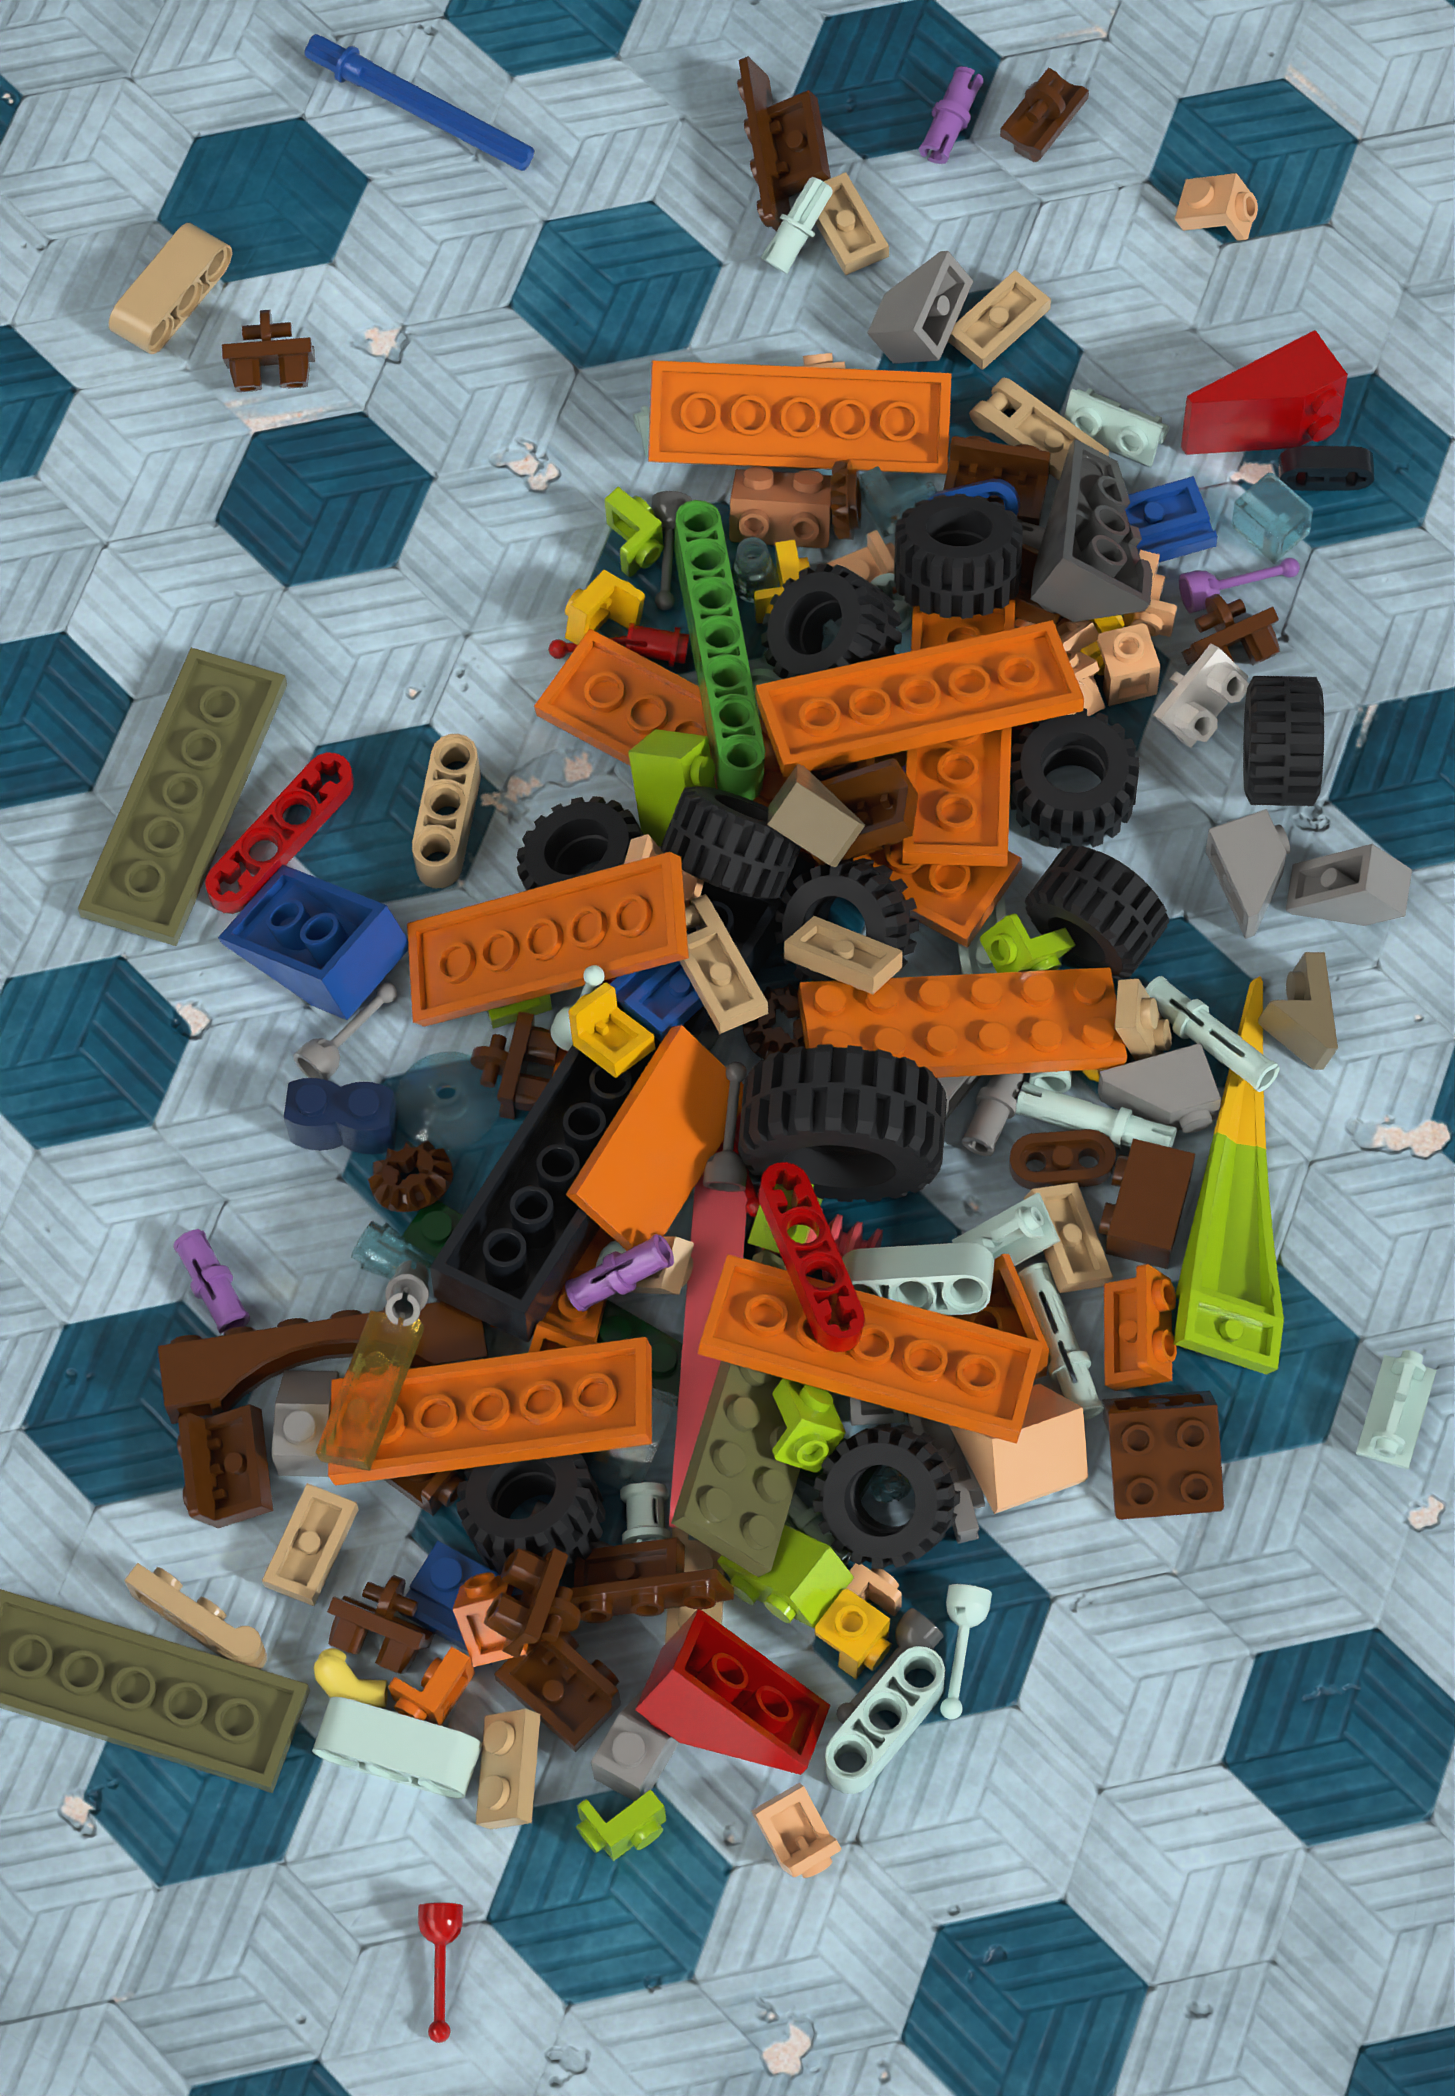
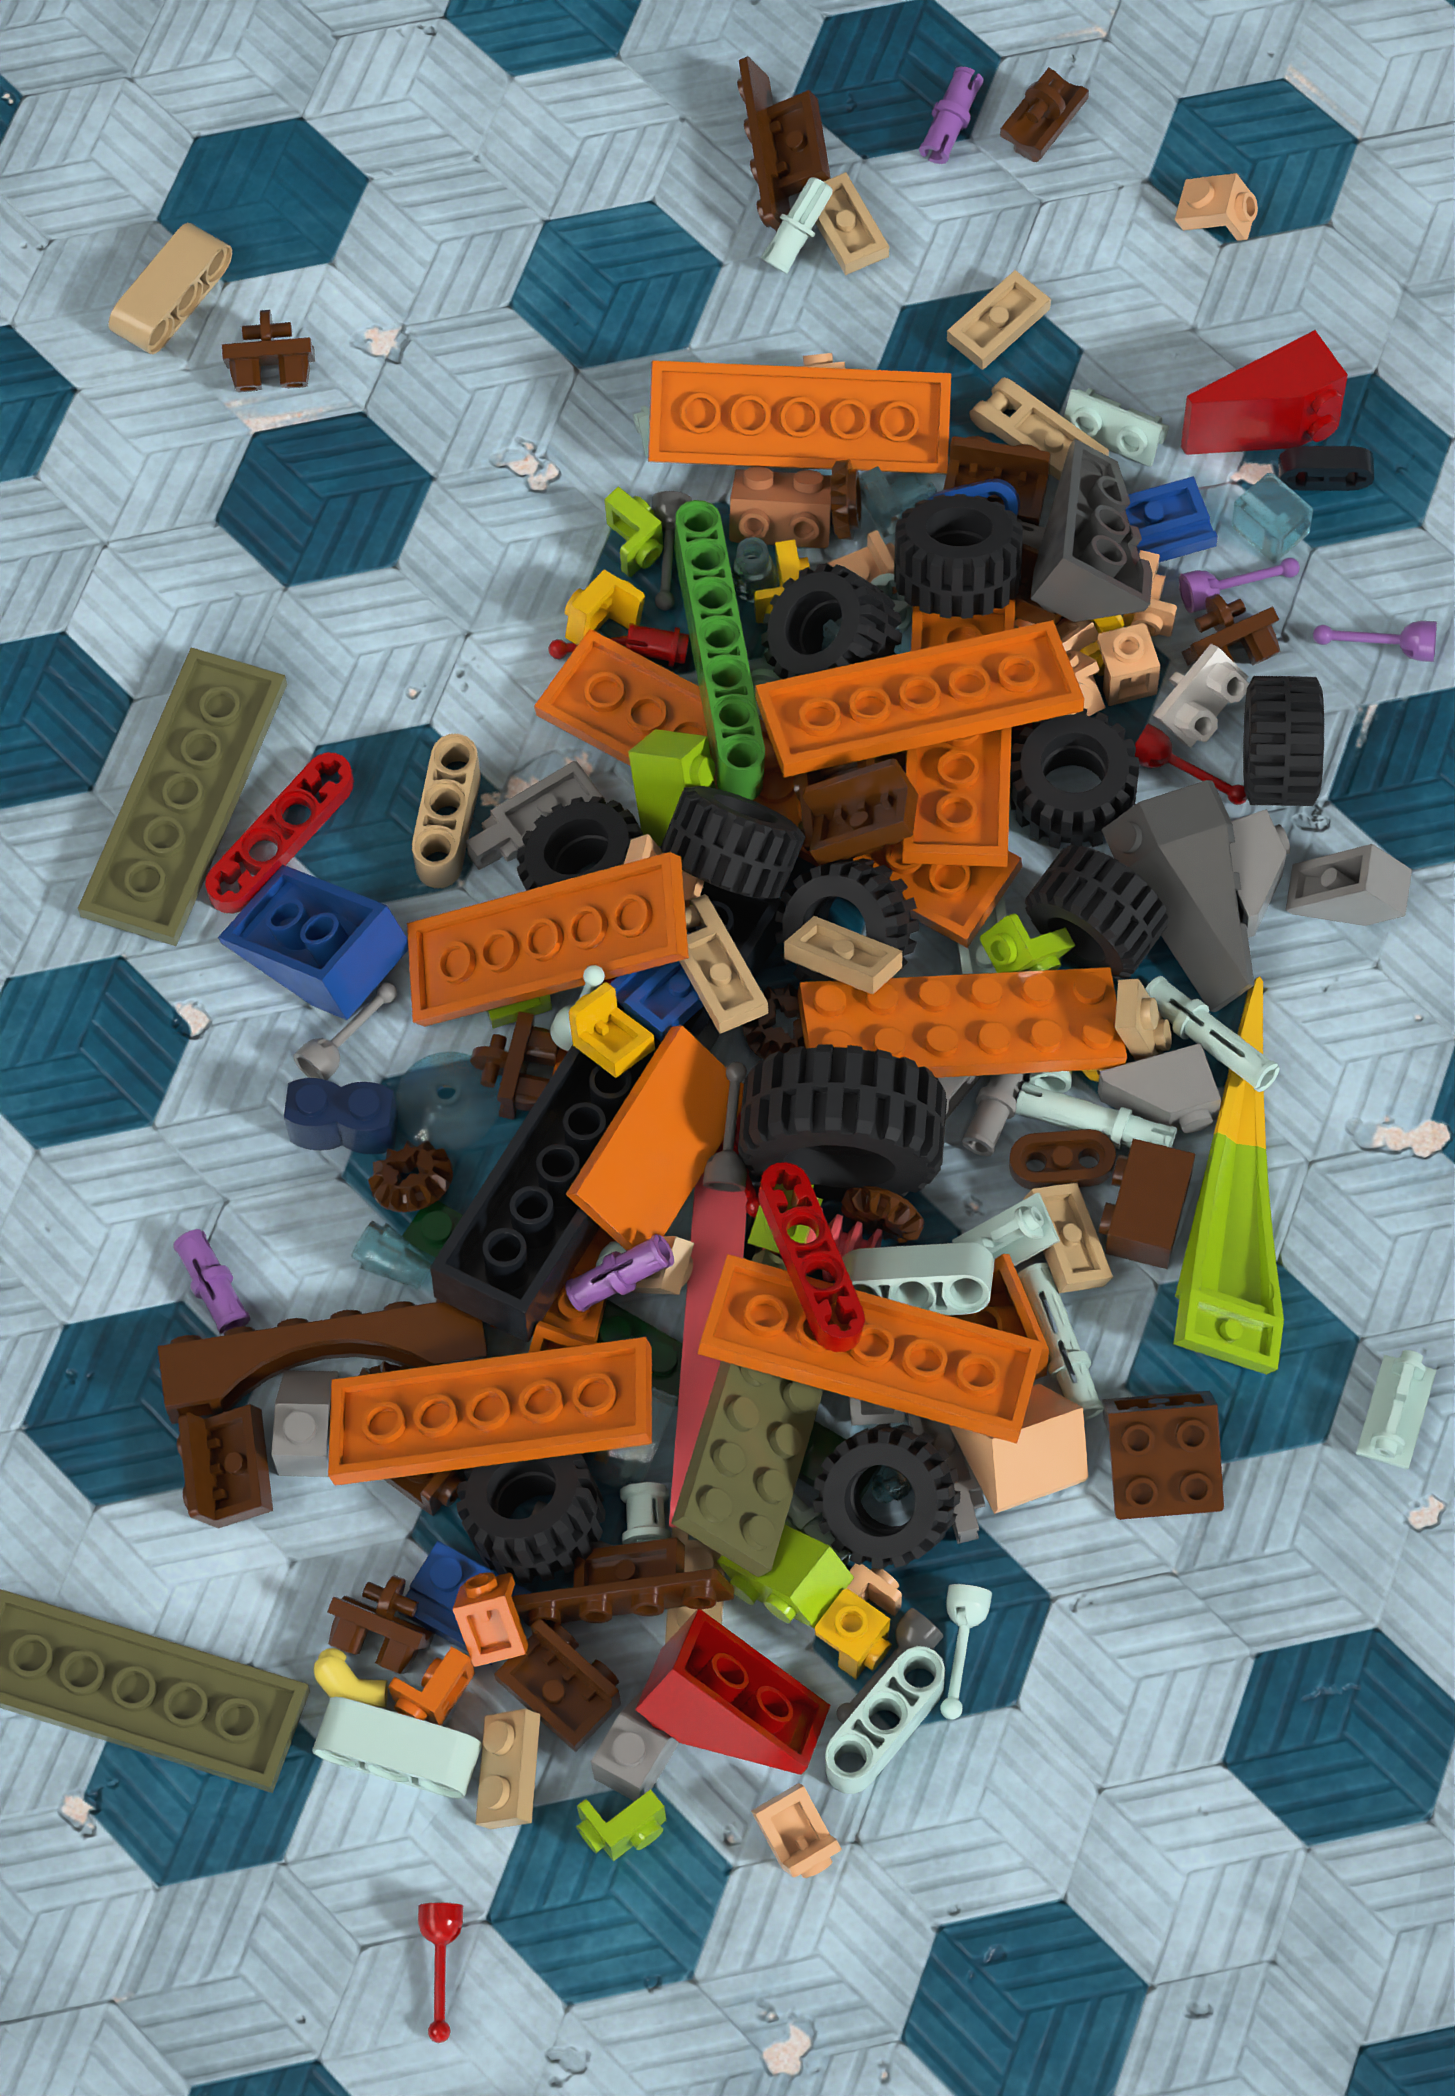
tan plate [125,1563,267,1669] -> none
tan plate [262,1483,359,1606] -> none
blue axle [304,34,535,171] -> none
clear yellow tile [315,1310,425,1471] -> none
light grey pin [385,1260,429,1326] -> none
reddish brown hips [484,1548,582,1658] -> none
dark tan slope [767,764,865,867] -> none
lime bracket [772,1378,846,1472] -> none
light grey slope [867,251,973,363] -> none
orange bracket [1104,1264,1177,1391] -> none
dark tan slope [1258,952,1338,1070] -> none
none -> light grey hinge [466,761,605,870]
none -> reddish brown gear [841,1186,924,1243]
none -> dark grey wedge [1102,780,1254,1012]
none -> red hinge [1135,723,1247,805]
none -> medium lavender hinge [1313,620,1437,662]

